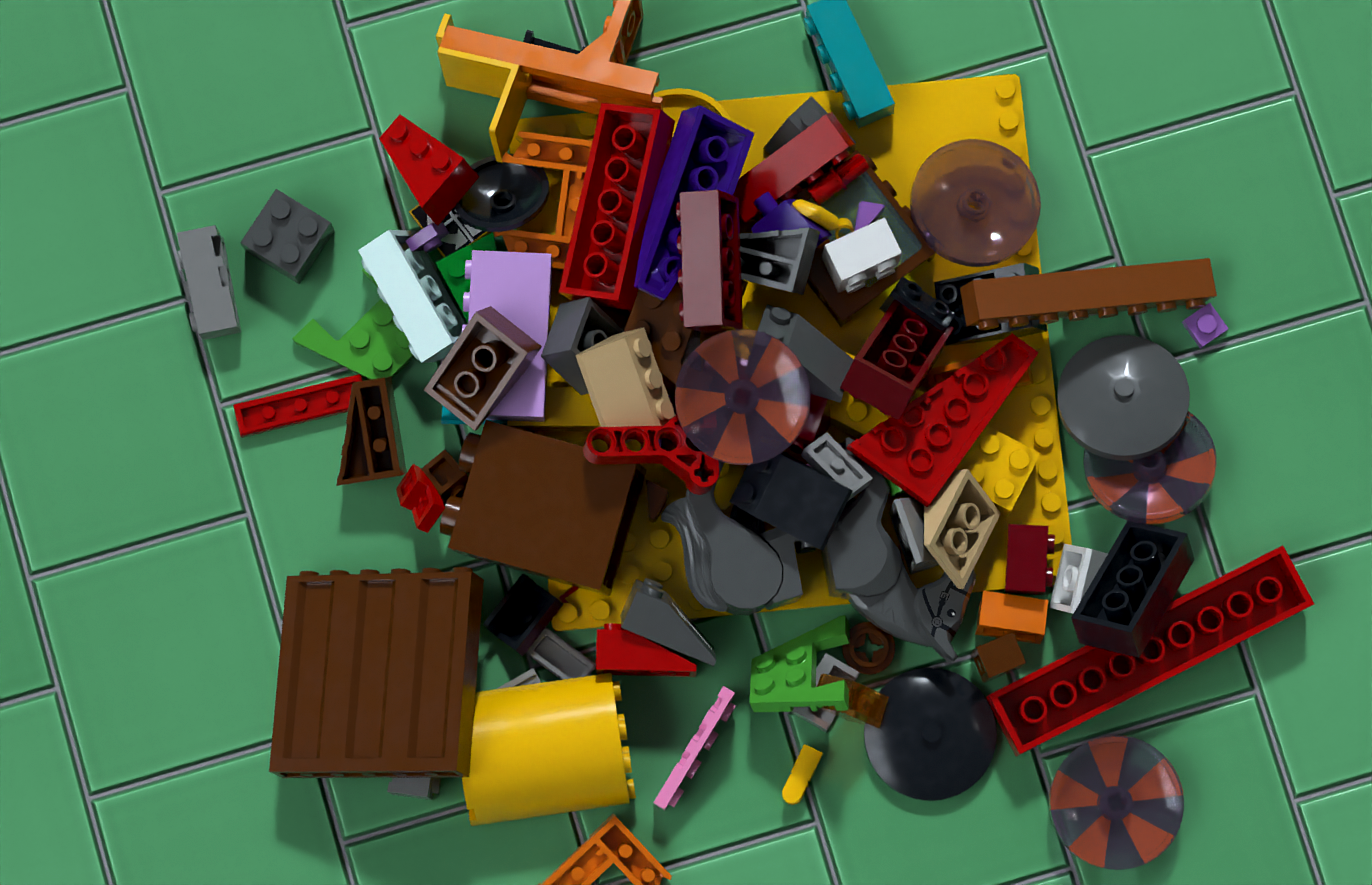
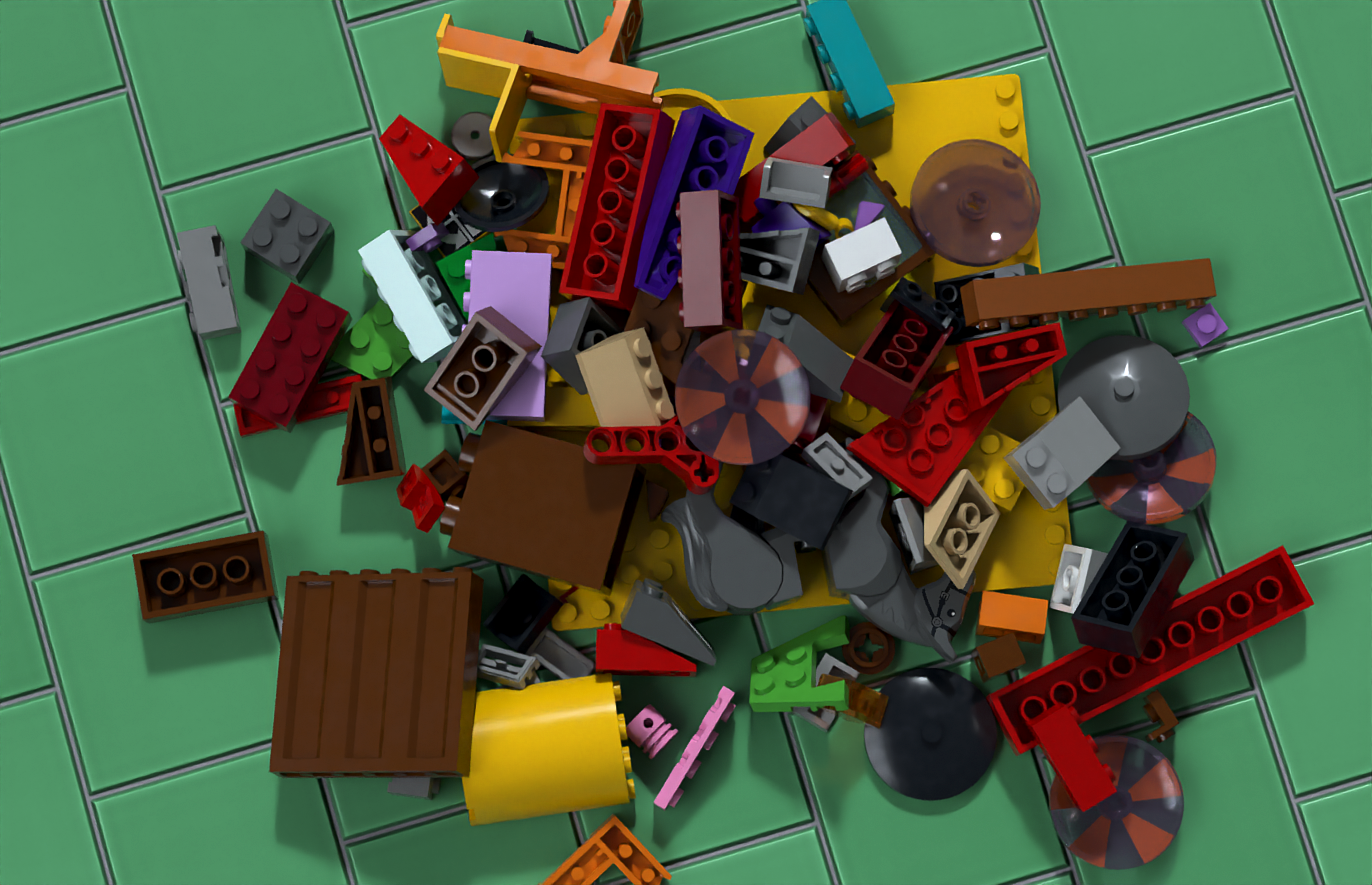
yellow bar [782,744,823,805] -> none
dark red brick [1005,524,1055,595] -> none
none -> reddish brown brick [132,530,279,624]
none -> dark red brick [228,282,352,433]
none -> light grey piece [451,112,494,161]
none -> light grey tile [477,644,540,690]
none -> bright pink piece [626,704,679,760]
none -> light grey panel [759,157,833,208]
none -> red wedge [955,322,1067,413]
none -> light grey slope [1003,396,1121,510]
none -> red brick [1026,702,1117,812]
none -> reddish brown bracket [1143,689,1179,744]

